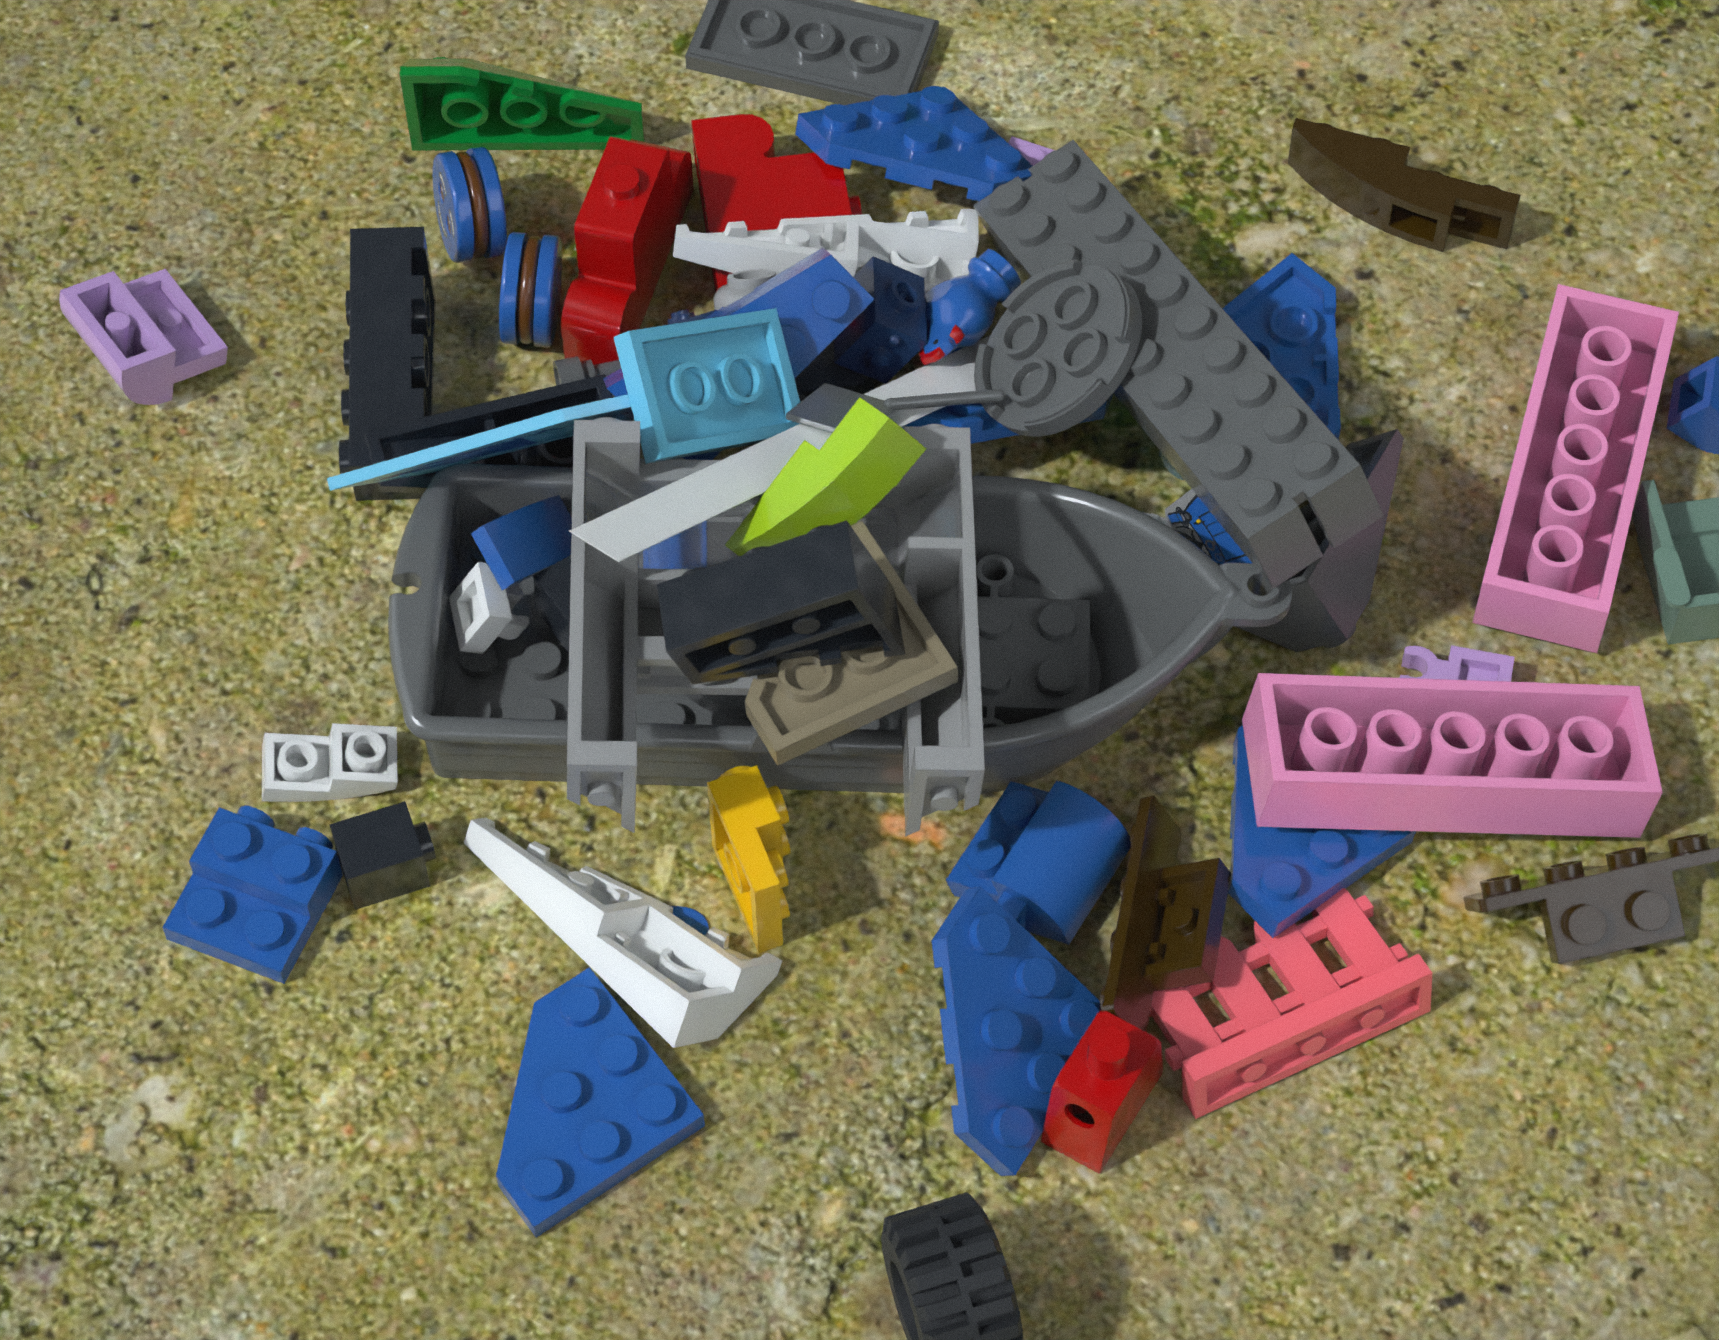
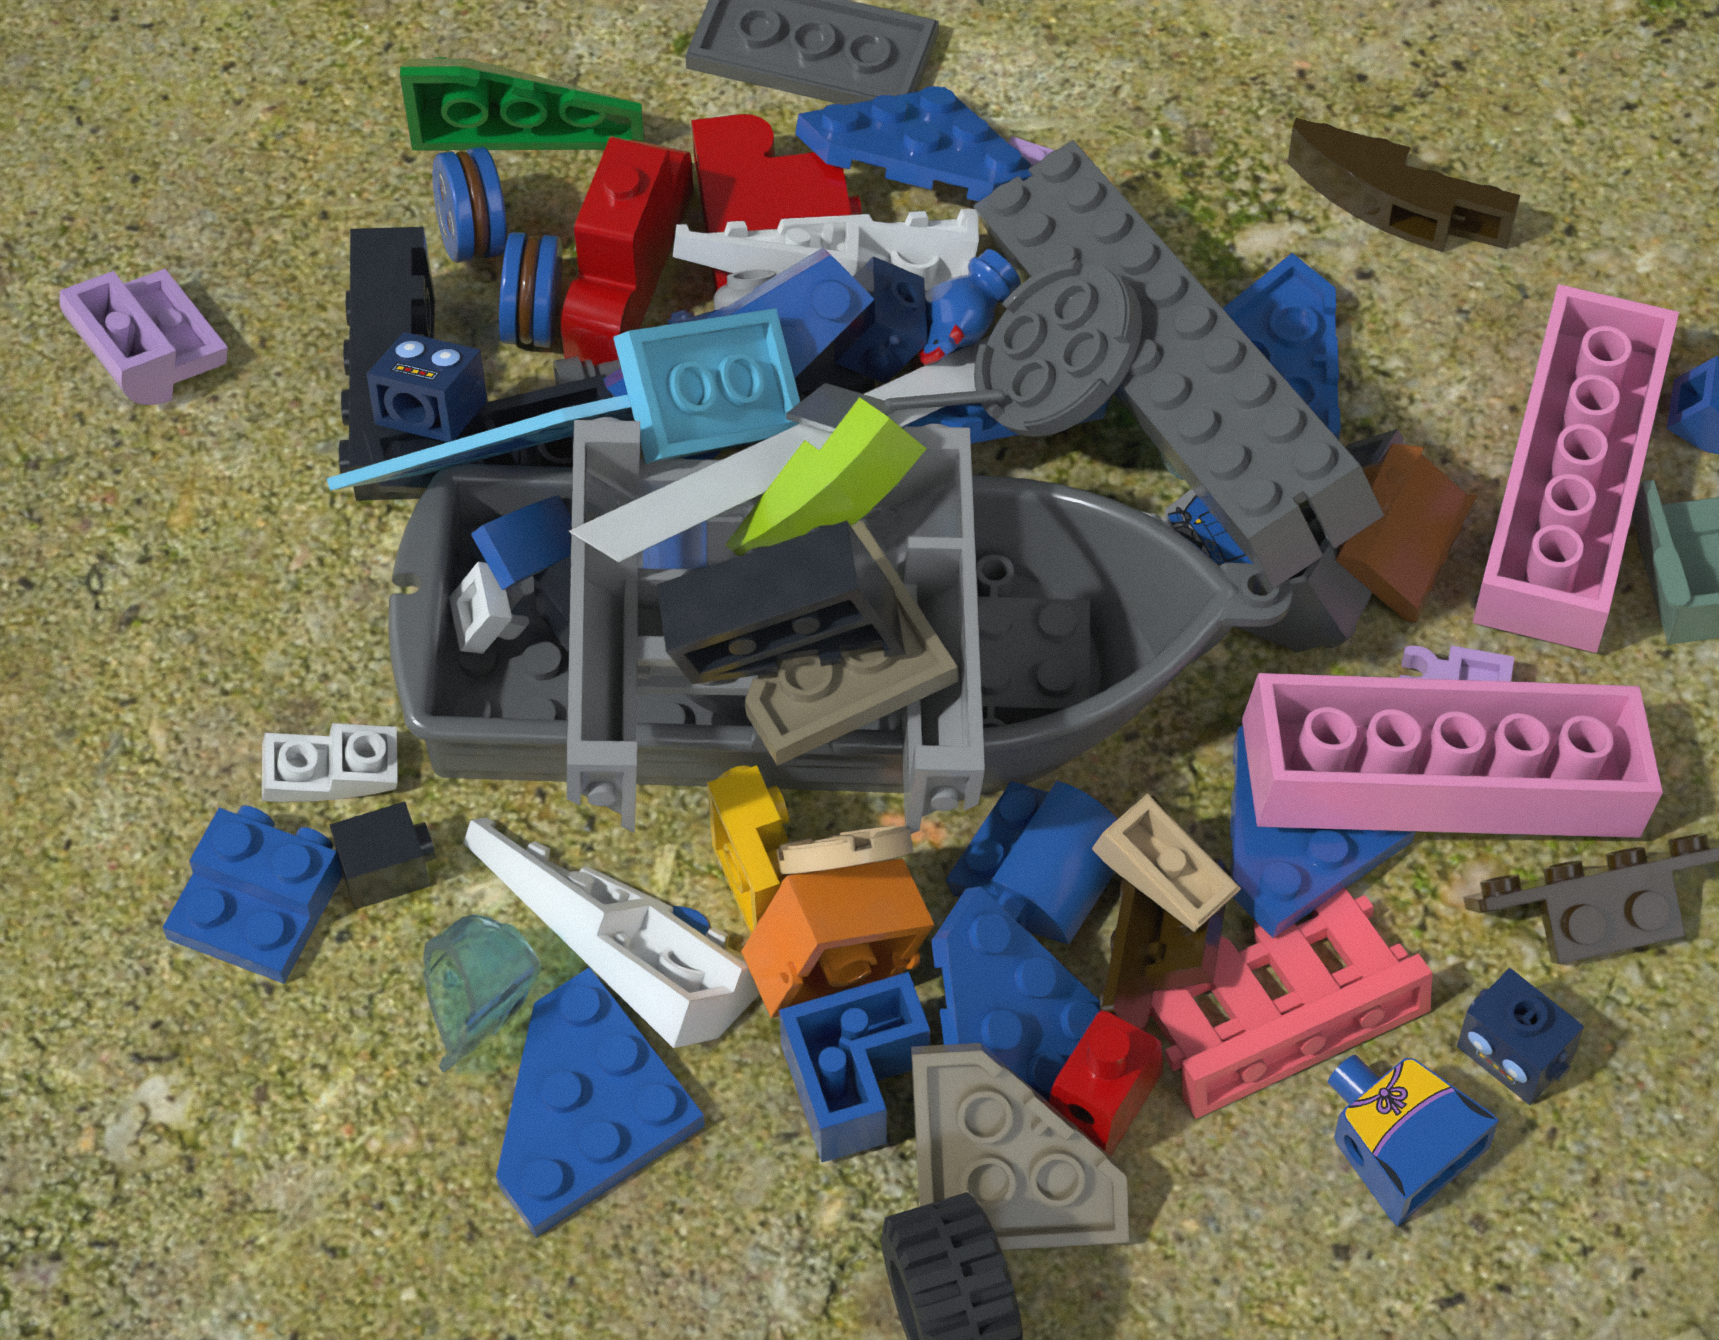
none -> dark blue head [367,332,488,442]
none -> clear light blue helmet [423,914,541,1073]
none -> orange brick [741,858,935,1018]
none -> tan tile [777,825,913,874]
none -> blue brick [779,972,930,1163]
none -> dark tan plate [911,1043,1129,1250]
none -> tan slope [1092,793,1241,932]
none -> blue torso [1327,1054,1499,1227]
none -> dark orange slope [1335,443,1478,623]
none -> dark blue head [1457,967,1584,1105]

